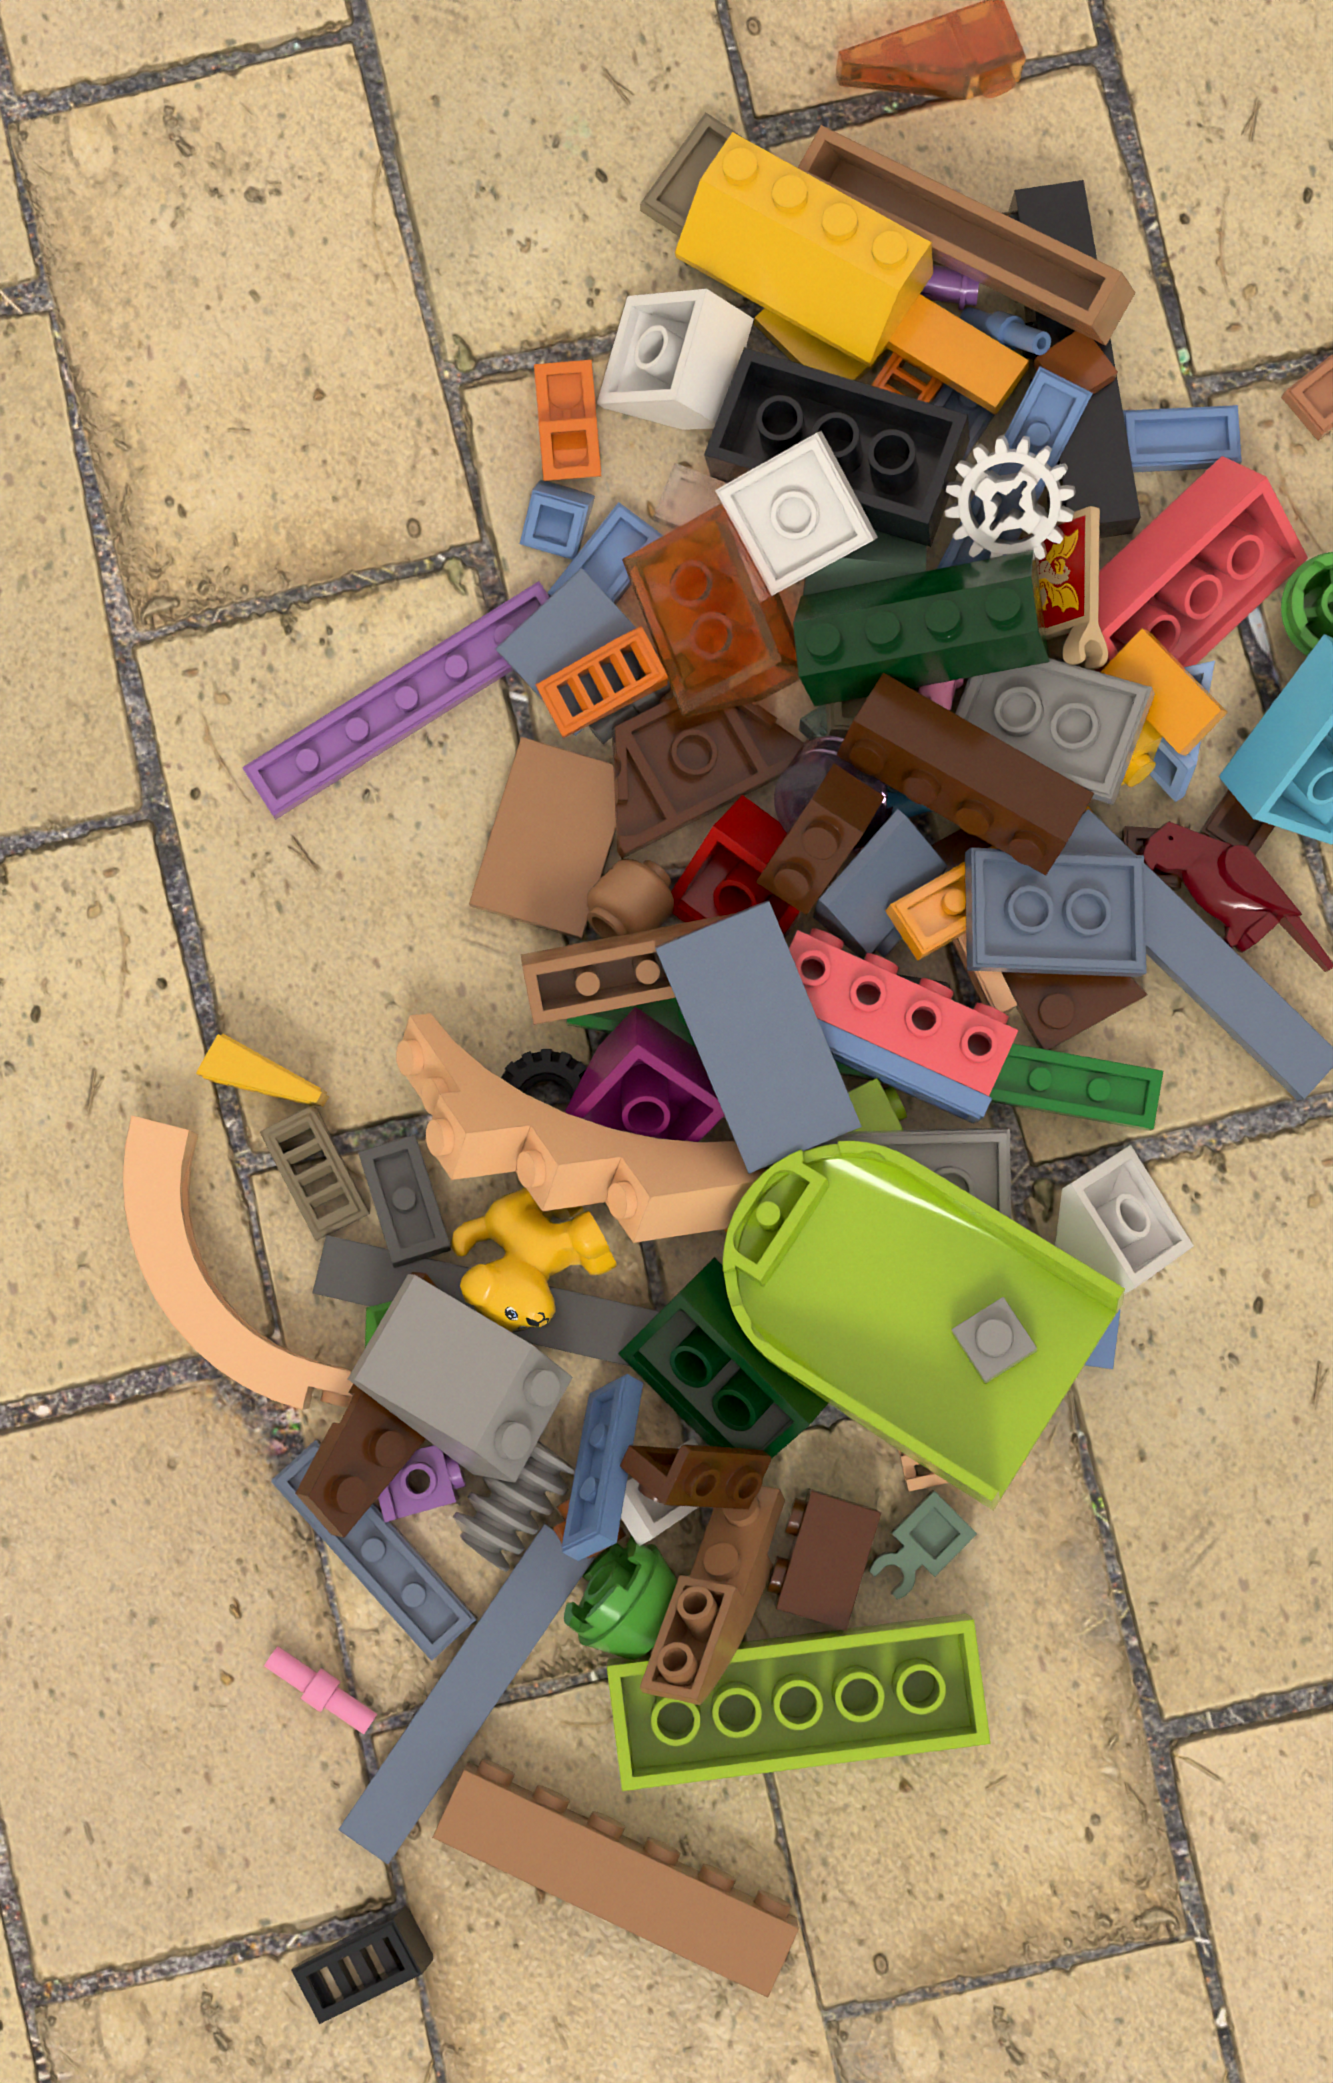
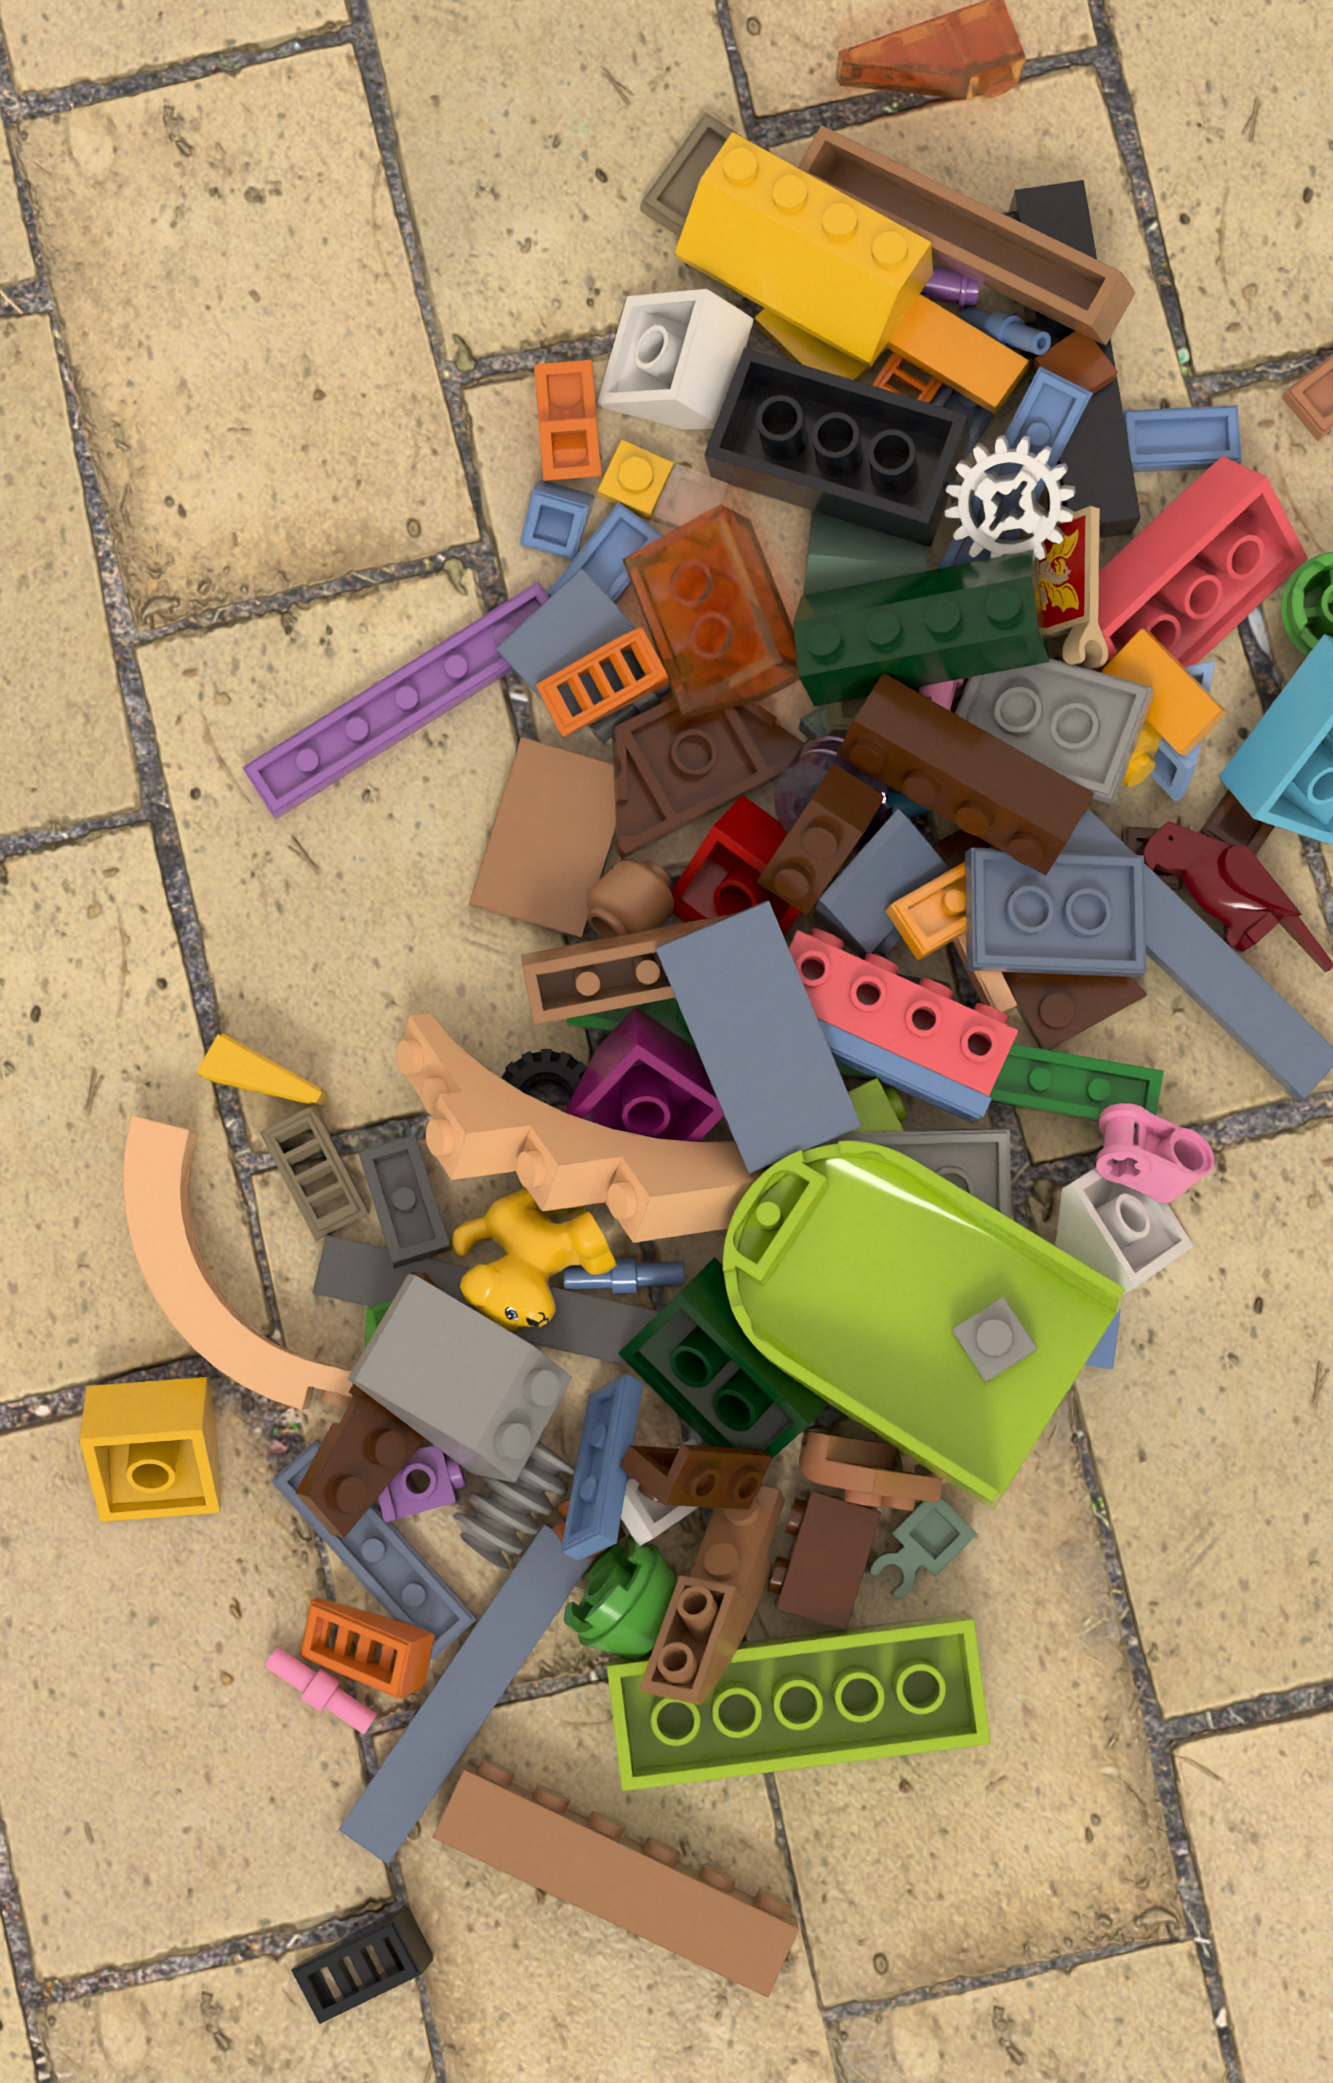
white tile [715,431,878,596] -> none
none -> yellow slope [79,1377,221,1522]
none -> orange slope [300,1597,435,1699]
none -> medium blue bar [564,1257,684,1294]
none -> yellow plate [597,439,674,520]
none -> nougat slope [799,1430,943,1511]
none -> bright pink piece [1096,1103,1215,1204]

